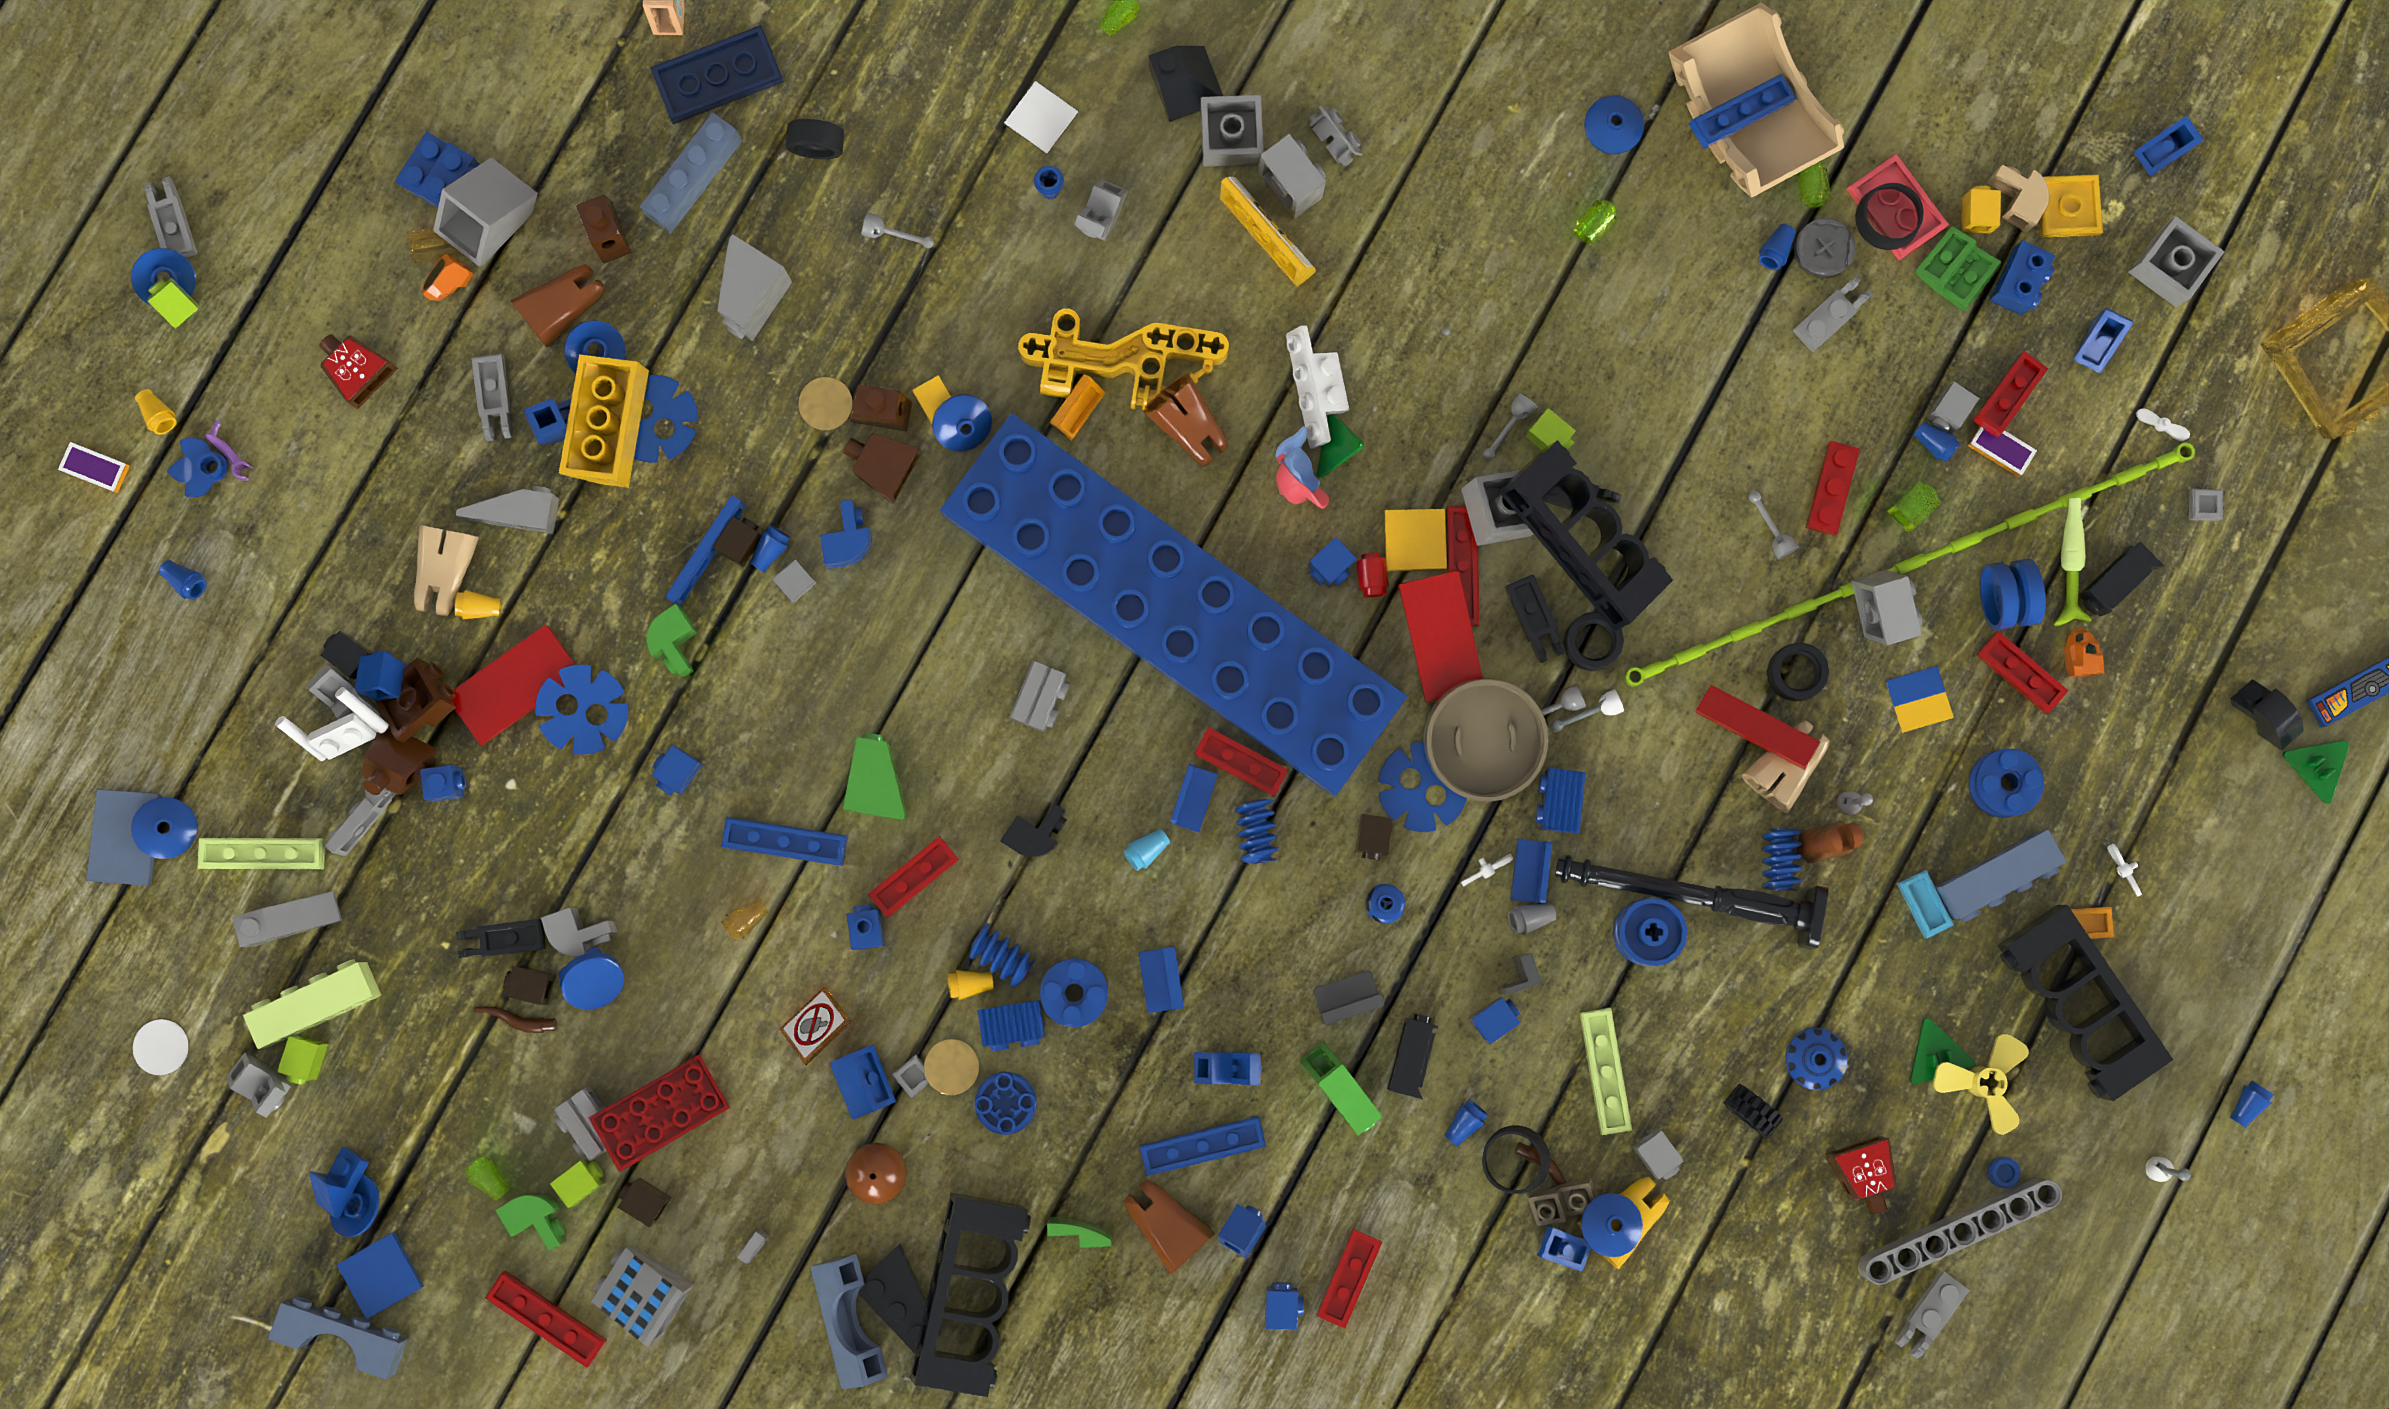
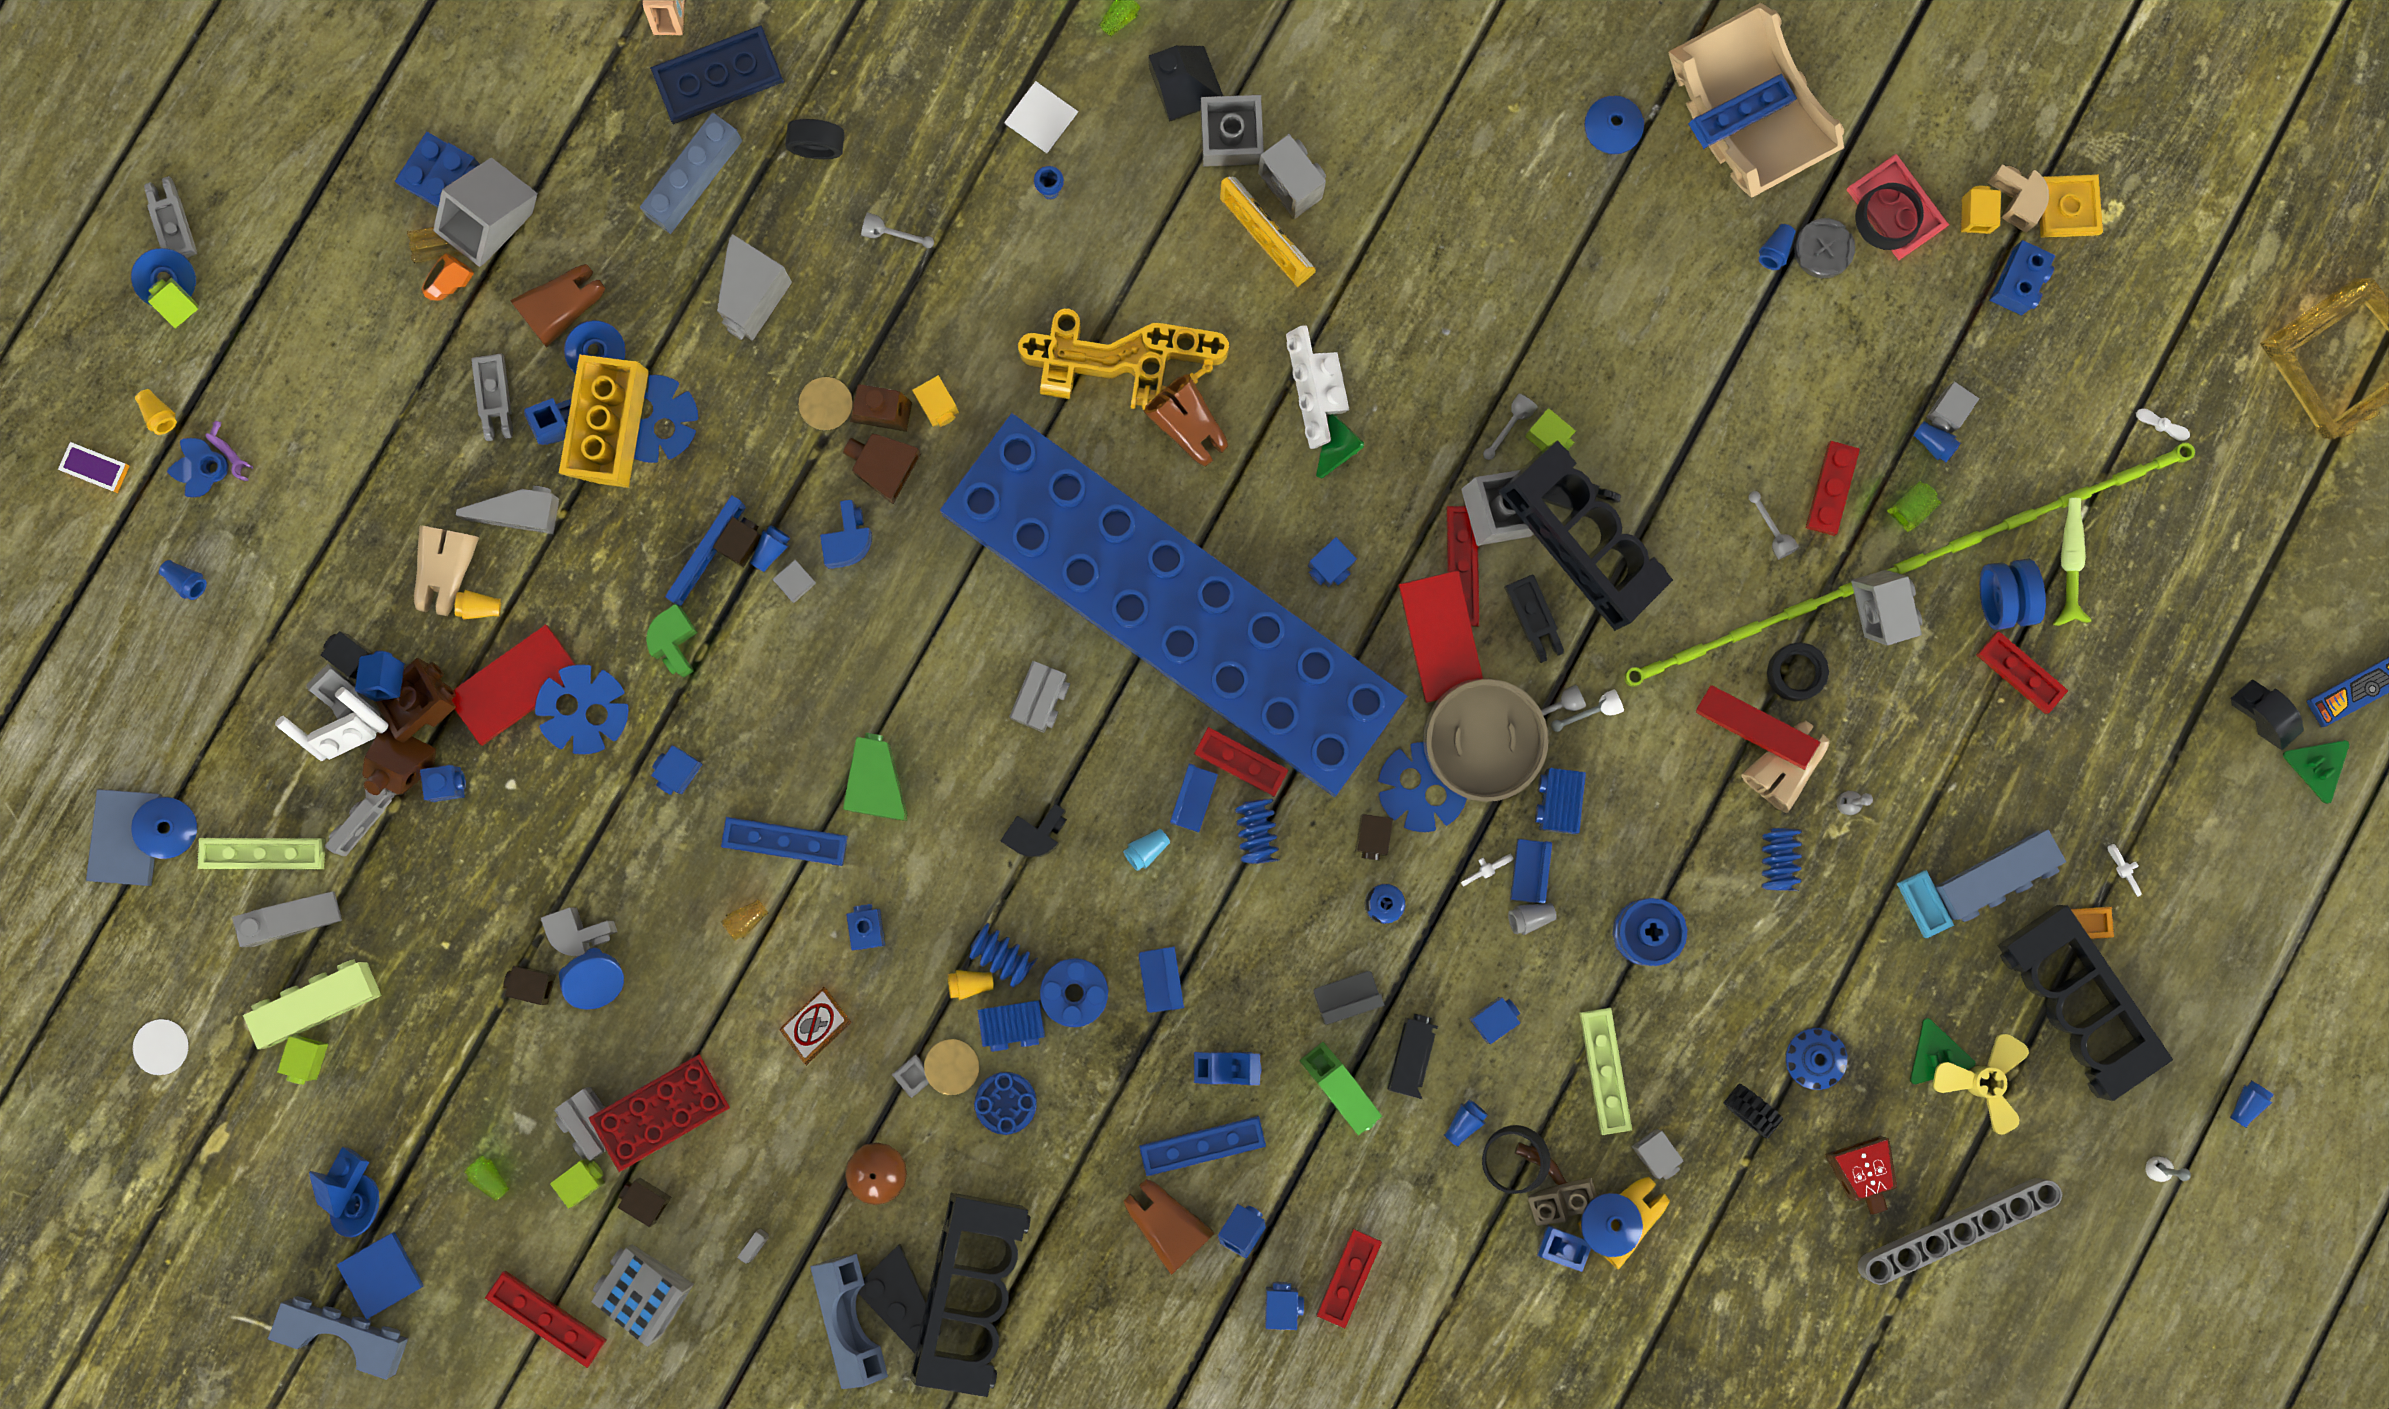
light grey brick [226,1052,292,1118] -> none
torso [319,334,398,409] -> none
black hinge [456,919,546,958] -> none
reddish brown animal [474,1006,557,1033] -> none
bright green brick [495,1193,567,1251] -> none
reddish brown torso [576,195,632,264] -> none
blue panel [830,1045,896,1119] -> none
red plate [868,836,959,918] -> none
blue dish [932,394,992,452] -> none
bright green slope [1047,1217,1113,1248] -> none
light orange tile [1050,374,1106,441] -> none
light grey brick [1074,178,1129,241] -> none
hair [1276,426,1329,509] -> none
light grey hinge [1309,105,1363,167] -> none
red brick [1356,552,1389,598] -> none
yellow tile [1384,509,1447,571] -> none
dark grey panel [1497,953,1542,995] -> none
black piece [1555,855,1829,950] -> none
black tyre [1563,612,1624,671] -> none
clear neon green brick [1574,200,1618,245] -> none
light grey hinge [1793,276,1873,353] -> none
clear neon green brick [1797,161,1831,208] -> none
dark orange piece [1797,821,1864,864] -> none
sticker [1886,666,1954,733] -> none
light grey hinge [1895,1270,1970,1359] -> none
bright green slope [1916,226,2001,312] -> none
tile [1967,426,2037,477] -> none
blue wheel [1968,748,2044,818] -> none
red plate [1973,351,2048,438] -> none
blue tile [1987,1157,2021,1189] -> none
orange rock [2064,628,2105,677] -> none
slope [2073,308,2134,373] -> none
black window [2079,541,2164,616] -> none
light grey brick [2128,216,2224,307] -> none
blue slope [2134,115,2204,176] -> none
light grey tile [2189,489,2223,521] -> none

